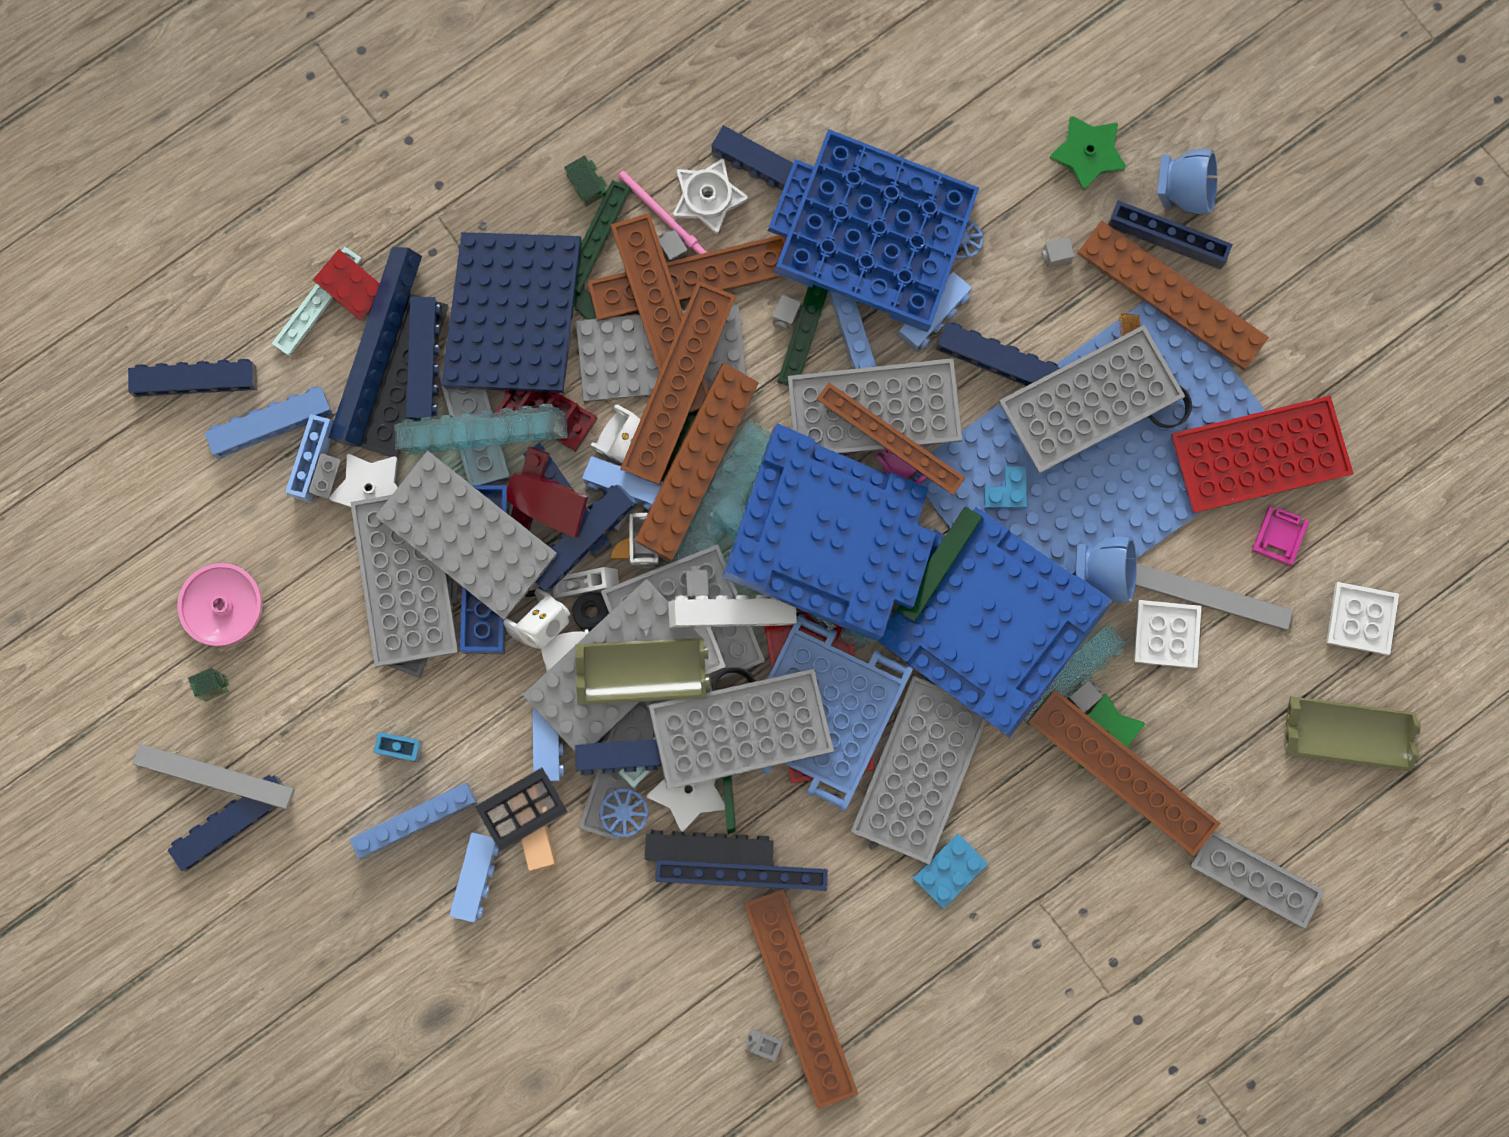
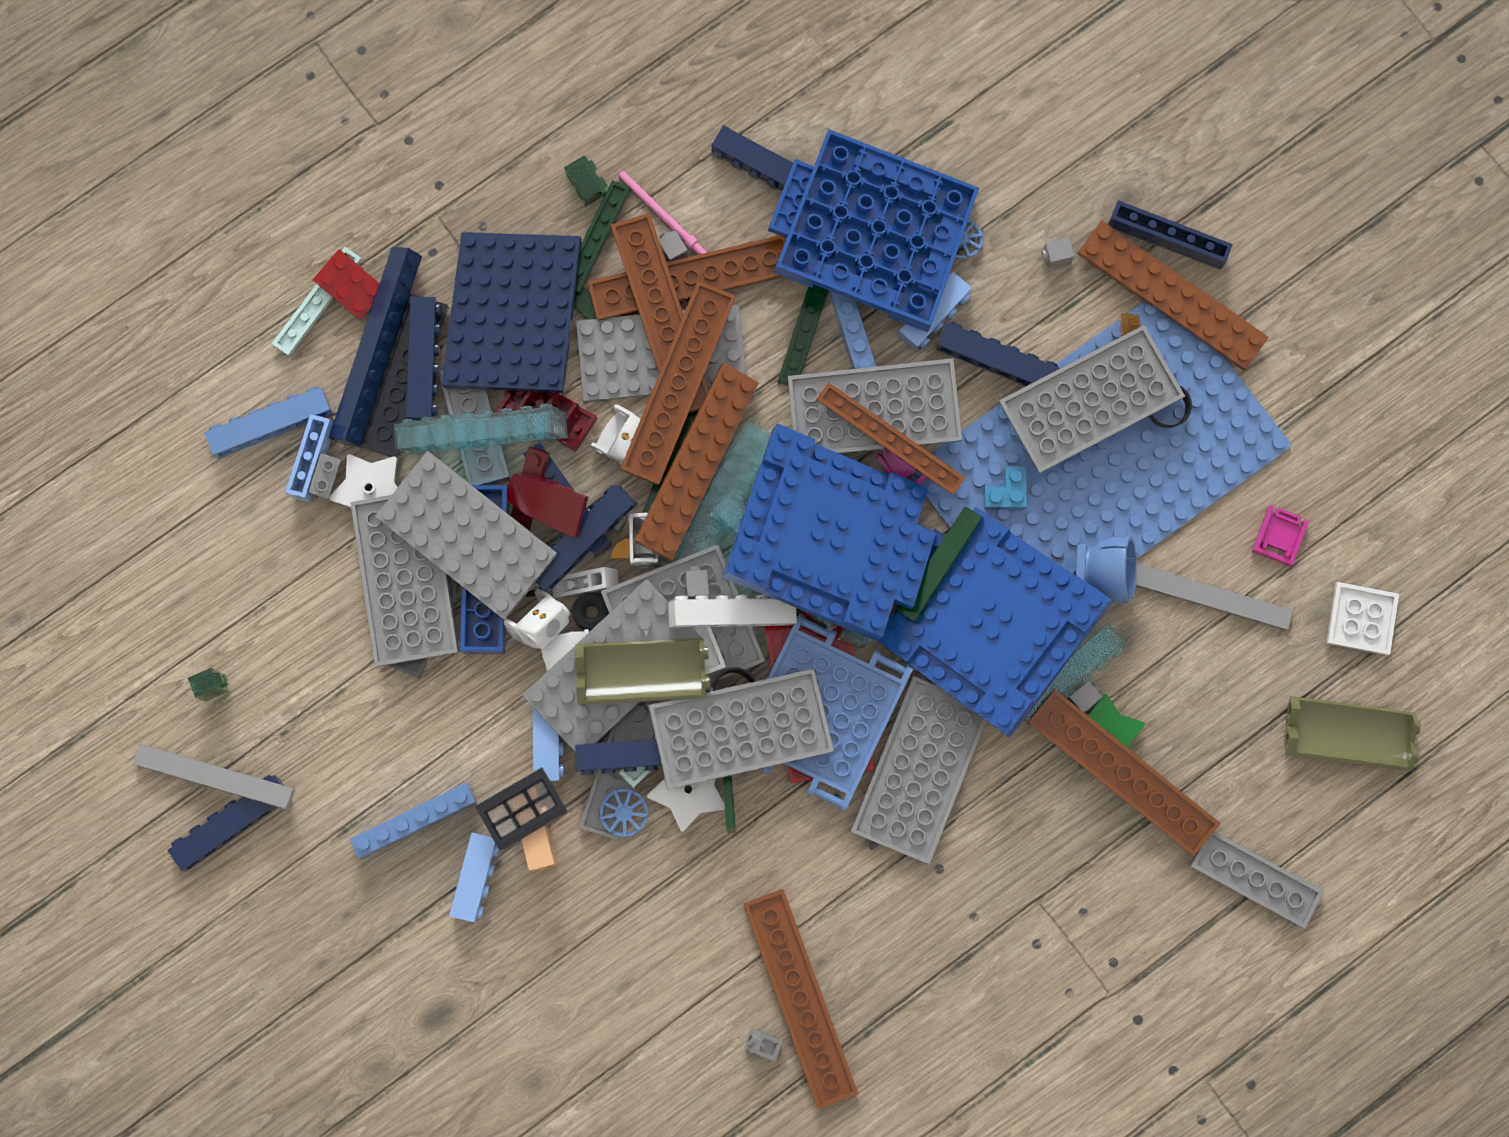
dark blue brick [128,359,257,397] -> none
bright pink dish [177,563,263,647] -> none
dark azure brick [373,732,423,763] -> none
light blue brick [582,456,663,510] -> none
black brick [644,830,774,866] -> none
dark blue brick [655,860,828,891] -> none
white plate [673,159,748,235] -> none
light grey brick [772,295,801,329] -> none
dark azure plate [913,834,988,909] -> none
green plate [1050,116,1126,190] -> none
white plate [1133,600,1201,669] -> none
medium blue plate [1157,148,1218,215] -> none
red plate [1170,395,1354,514] -> none

